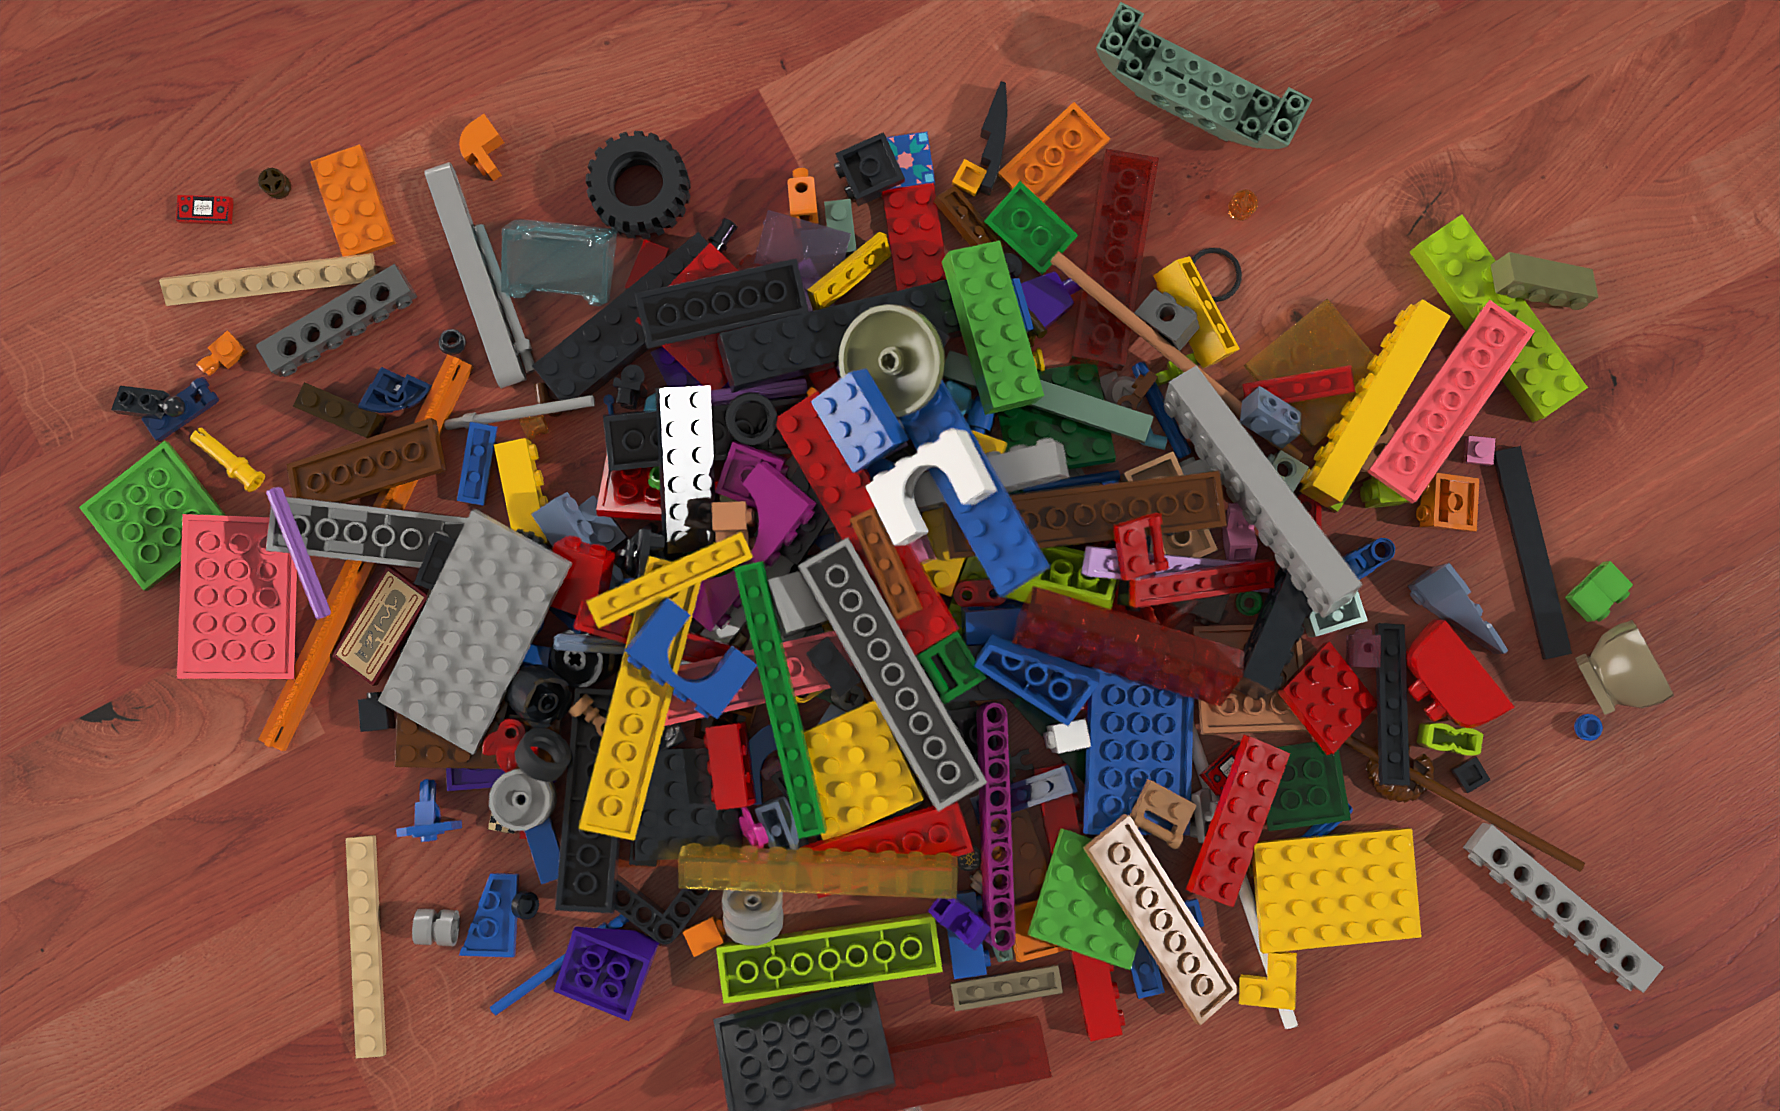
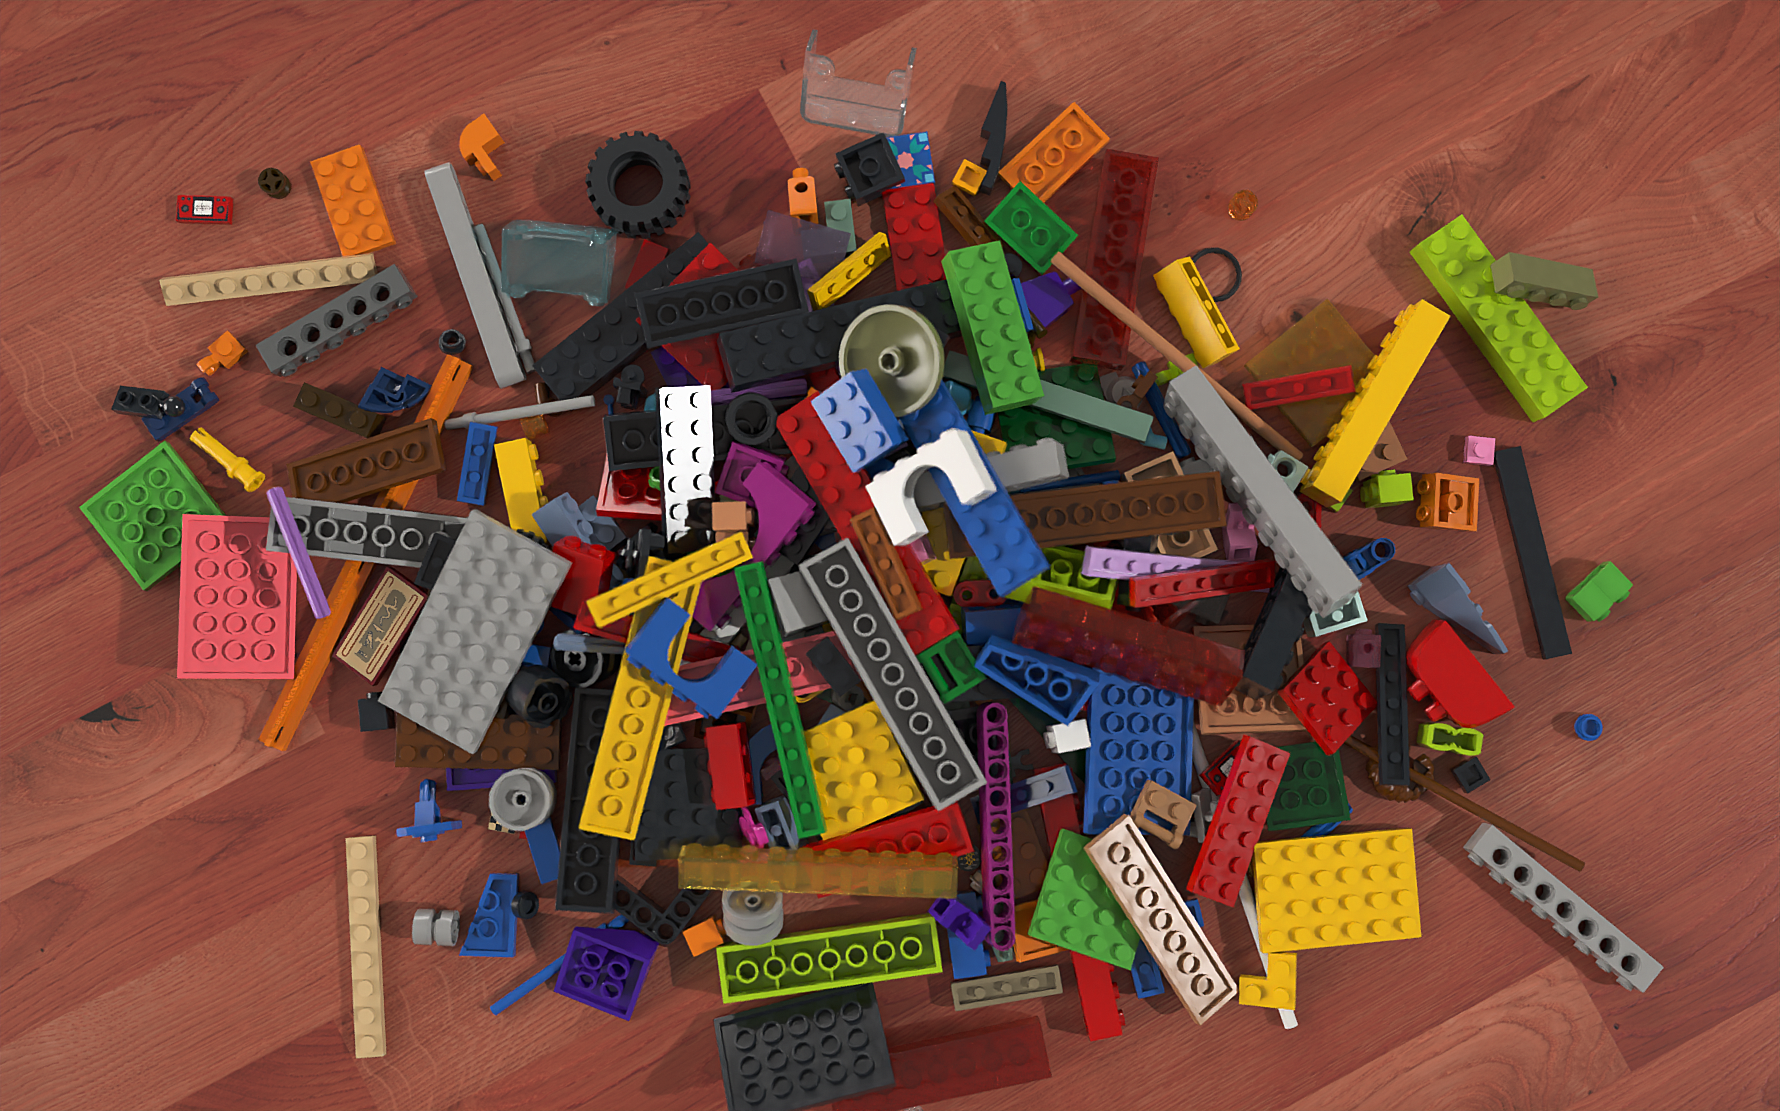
red plate [483,718,538,773] -> none
black tyre [515,728,572,782] -> none
medium nougat piece [568,694,607,737] -> none
black pin [708,218,738,253] -> none
sand green slope [1096,2,1312,149] -> none
red plate [1113,513,1169,581] -> none
dark grey brick [1134,289,1200,351] -> none
green plate [1235,591,1263,616] -> none
sand blue brick [1240,386,1301,449] -> none
coral plate [1367,300,1535,504] -> none
dark tan plate [1575,620,1674,715] -> none
none -> clear windscreen [800,30,917,137]

